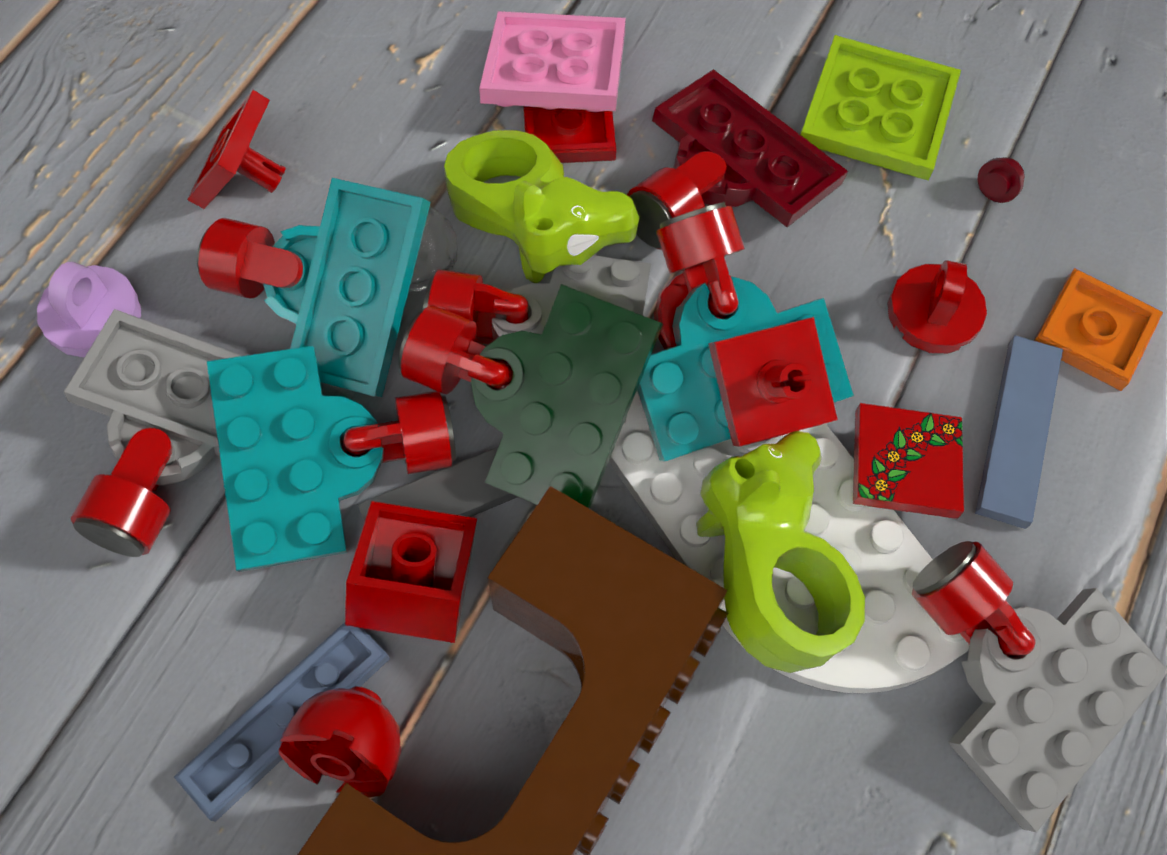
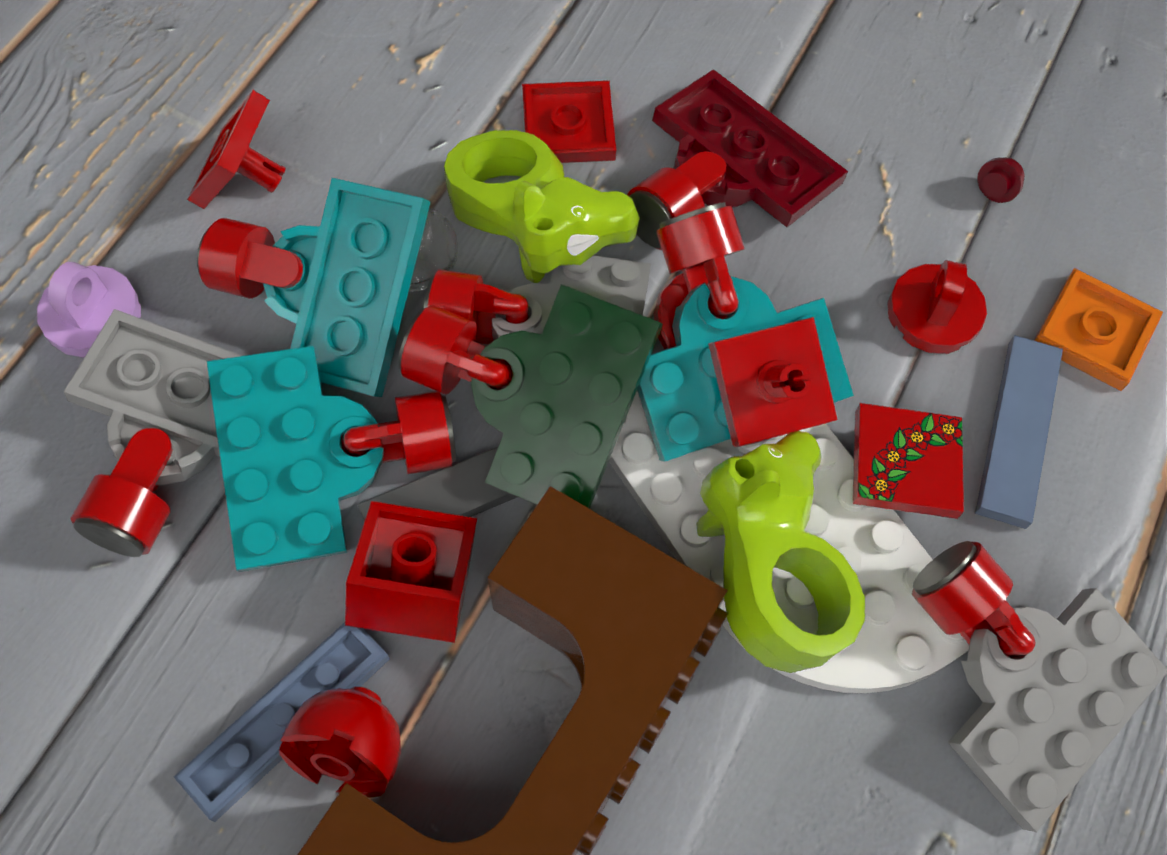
bright pink plate [479,11,626,112] -> none
lime plate [801,35,961,181] -> none

